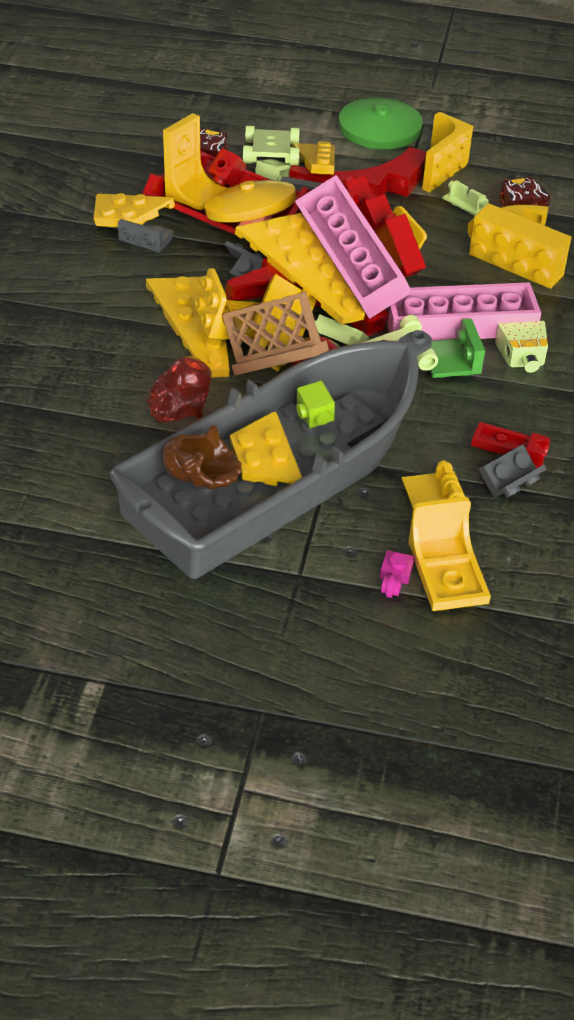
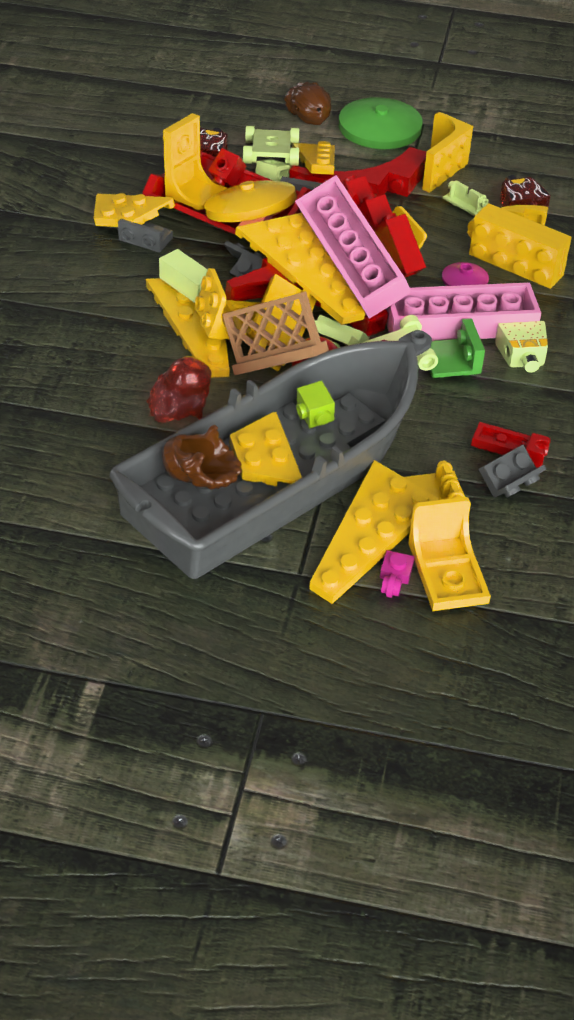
none -> yellowish green brick [159,249,208,303]
none -> reddish brown piece [284,82,331,125]
none -> yellow wing [310,460,440,604]
none -> dark pink dish [442,262,489,286]

